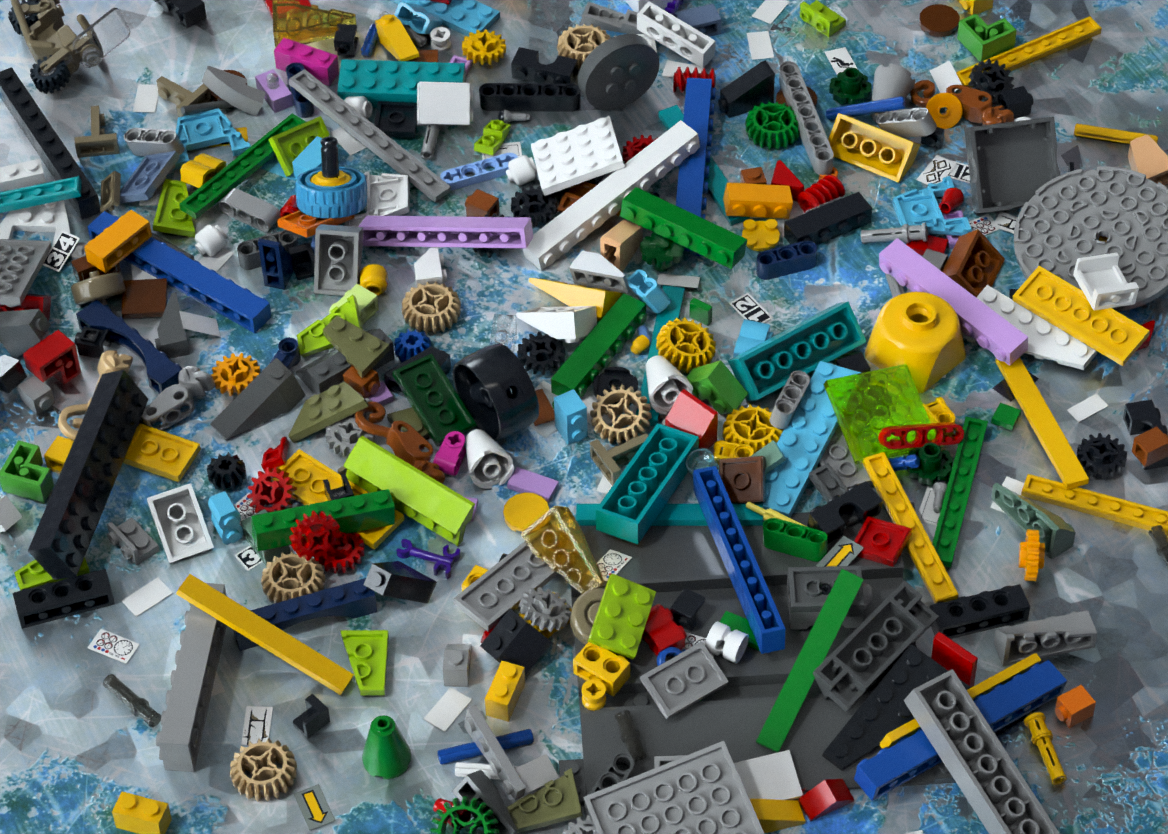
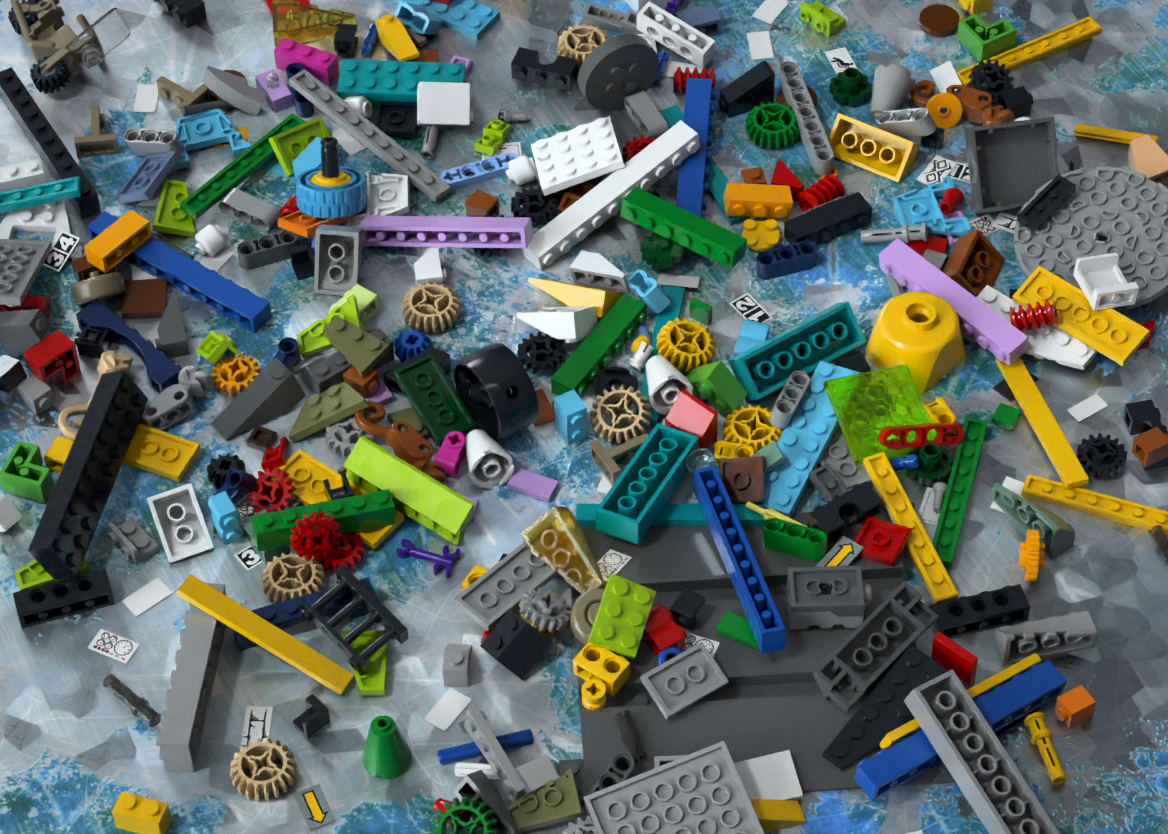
dark tan tile [100,171,121,213] -> none
white sticker [179,311,221,337] -> none
yellow brick [180,153,226,188] -> none
dark blue slope [258,238,294,290] -> none
yellow head [359,264,388,296] -> none
black slope [363,561,437,603] -> none
white wheel [430,27,451,52] -> none
yellow gear [462,29,506,65] -> none
black beam [479,83,581,112] -> none
yellow brick [485,661,526,722] -> none
yellow tile [503,492,550,534] -> none
light nougat slope [600,219,643,272] -> none
white wheel [705,621,749,664] -> none
green tile [756,569,864,753] -> none
red slope [799,779,854,822] -> none
blue axle [826,96,906,121] -> none
none -> lime bracket [195,330,240,365]
none -> dark blue piece [213,468,256,503]
none -> dark brown tile [246,425,278,452]
none -> black fence [300,565,408,675]
none -> light grey beam [624,91,669,140]
none -> white pin [629,341,654,371]
none -> blue axle [653,51,669,85]
none -> red piece [1009,299,1059,333]
none -> black plate [1017,174,1076,232]

